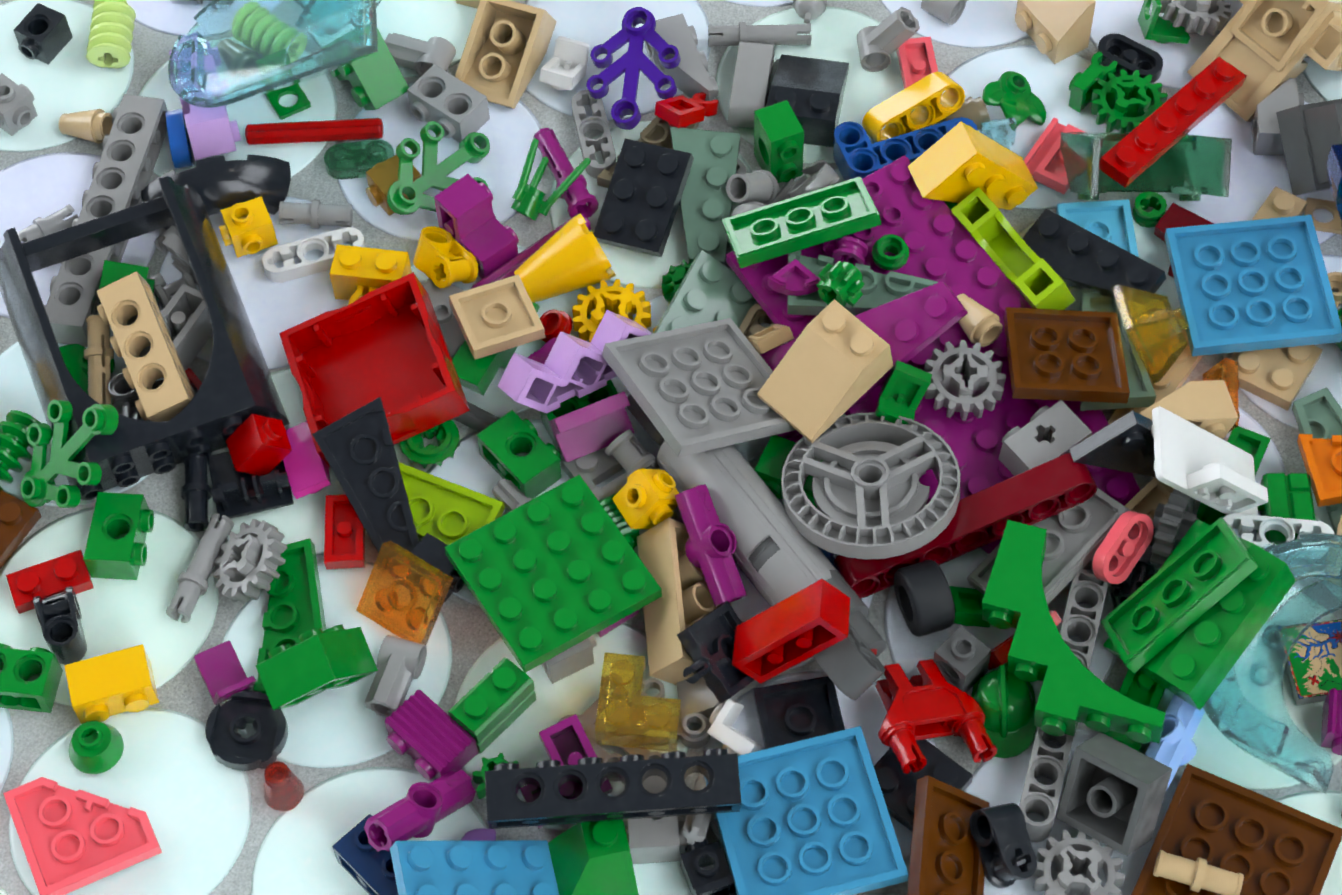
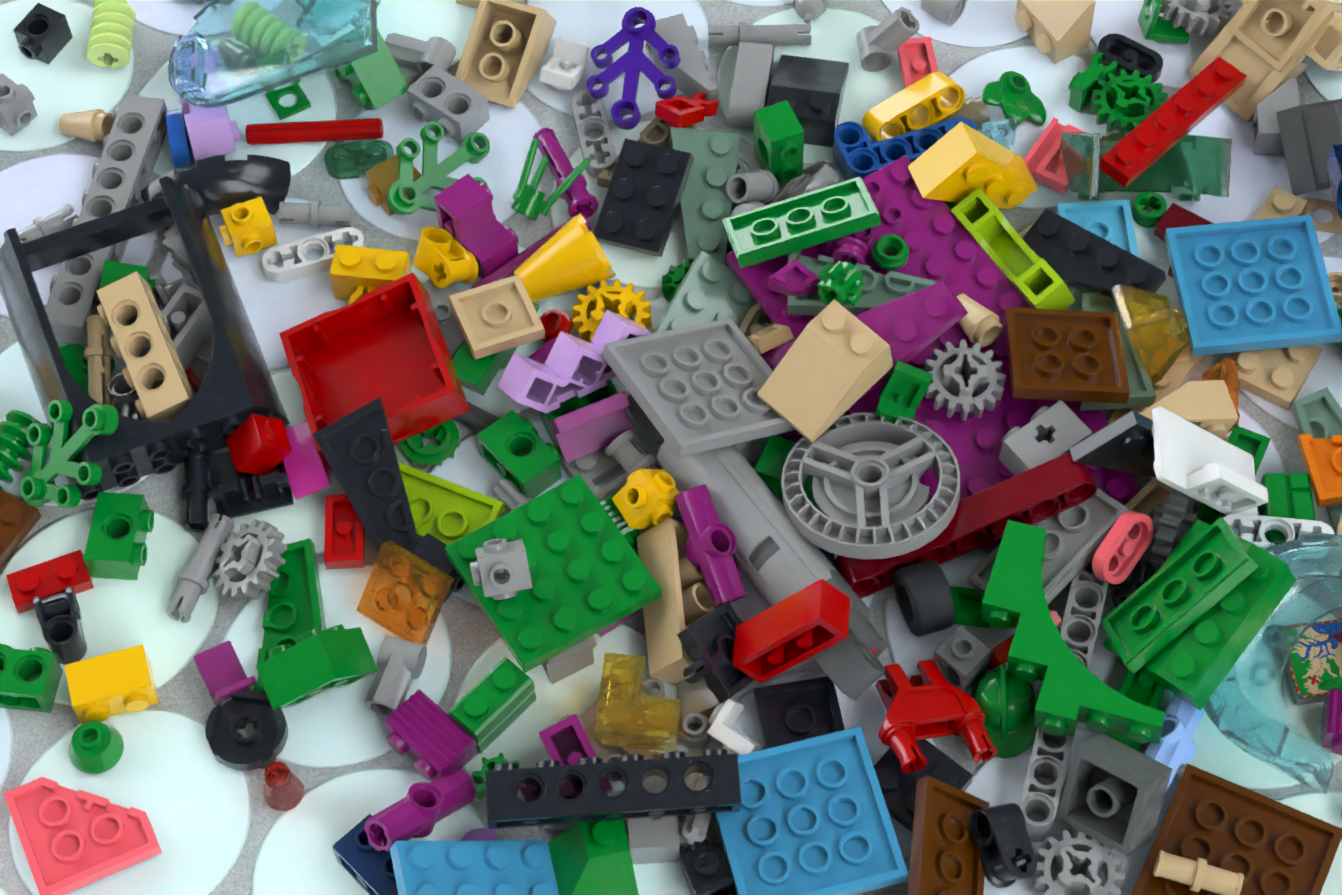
none -> light grey brick [470,538,533,600]

